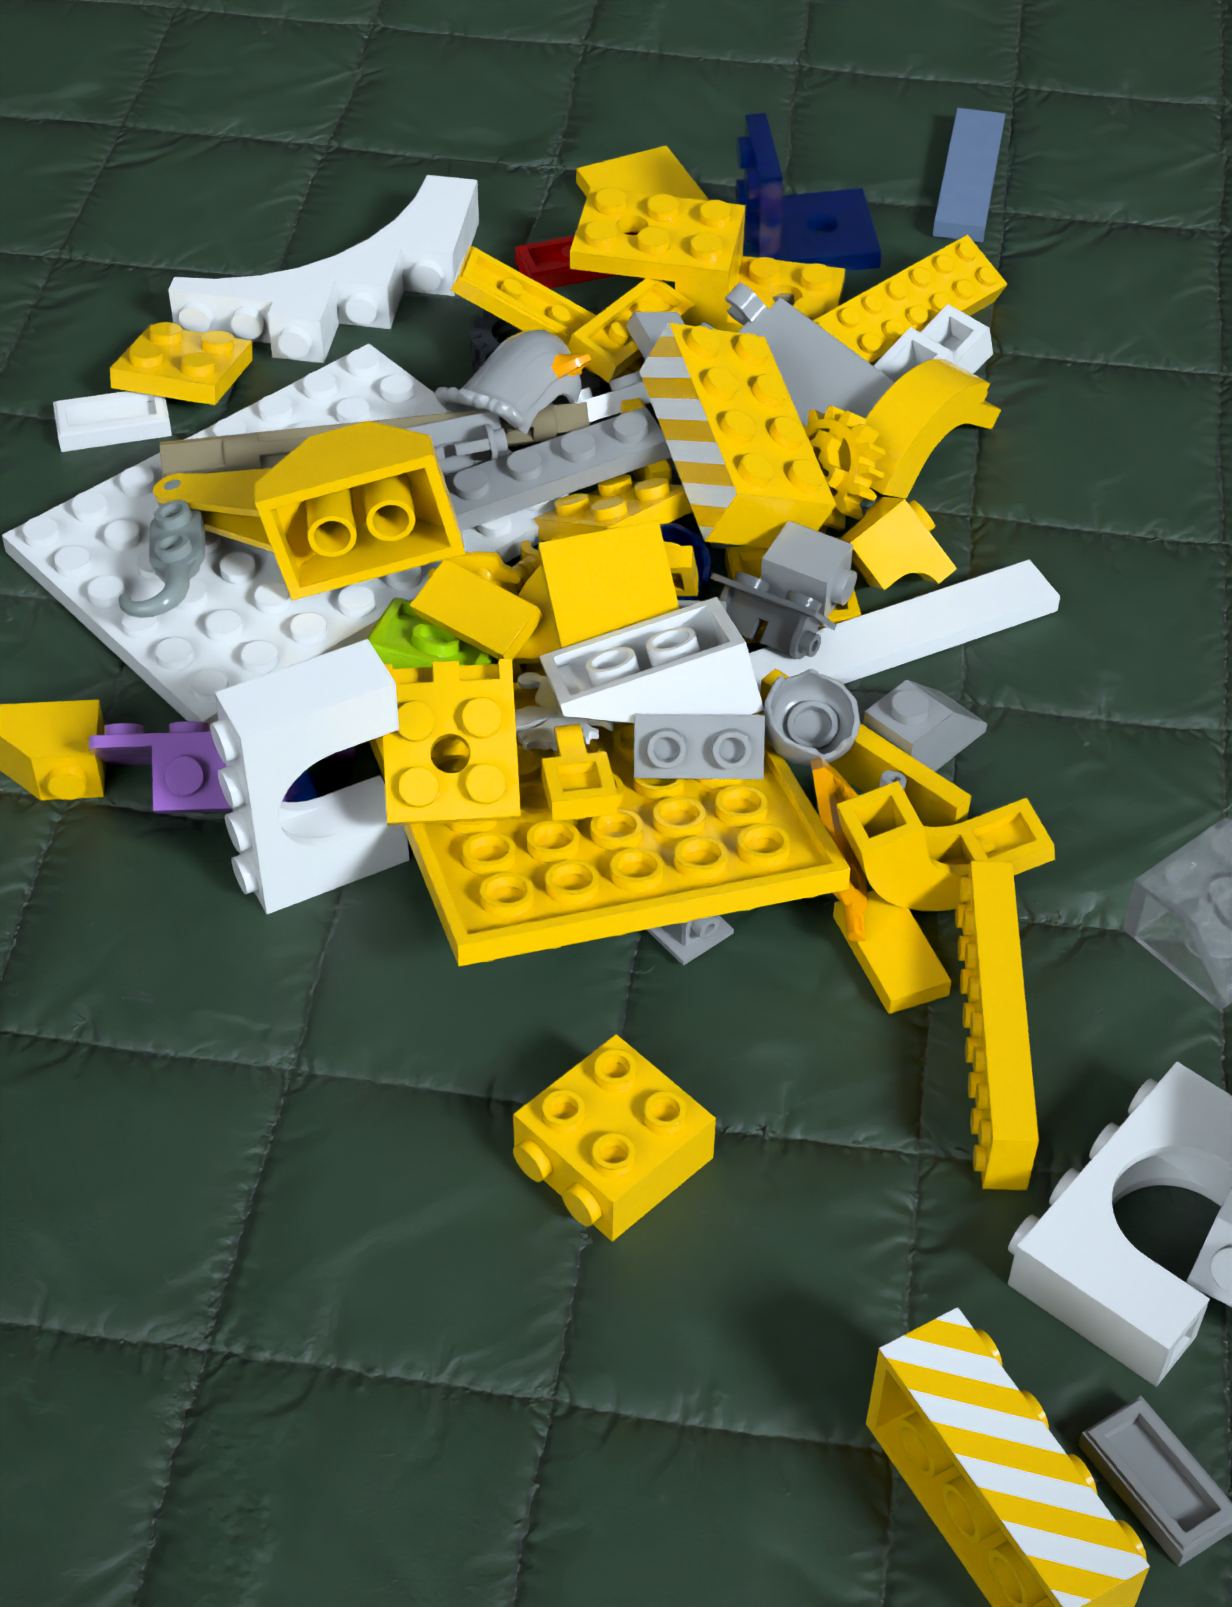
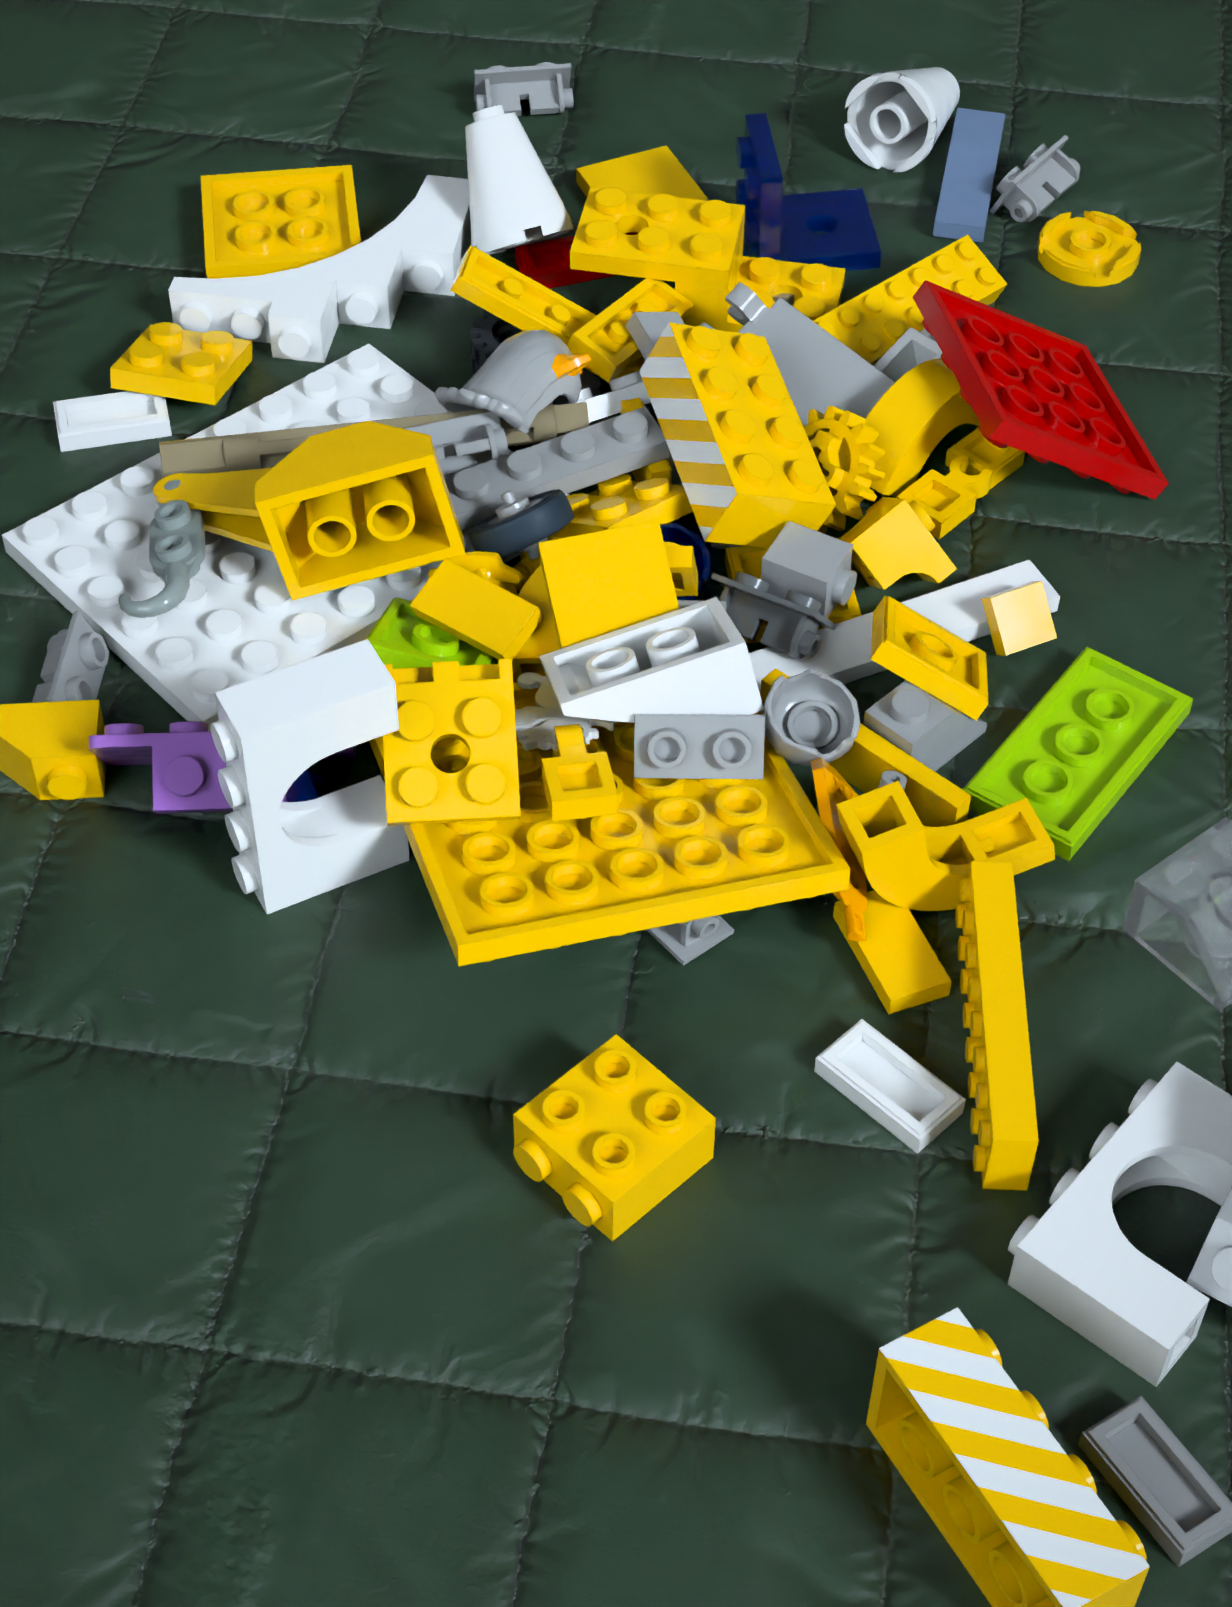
none -> light grey hinge [31,611,110,703]
none -> yellow plate [201,165,361,279]
none -> white cone [465,105,574,255]
none -> black wheel [468,489,574,560]
none -> light grey hinge [474,62,574,116]
none -> white tile [814,1019,966,1154]
none -> white cone [844,67,960,172]
none -> yellow plate [870,596,988,721]
none -> yellow plate [896,454,993,540]
none -> red plate [912,280,1169,500]
none -> yellow tile [945,427,1025,489]
none -> lime tile [962,647,1193,862]
none -> yellow tile [981,581,1057,656]
none -> light grey hinge [989,135,1080,222]
none -> yellow tile [1037,211,1141,287]

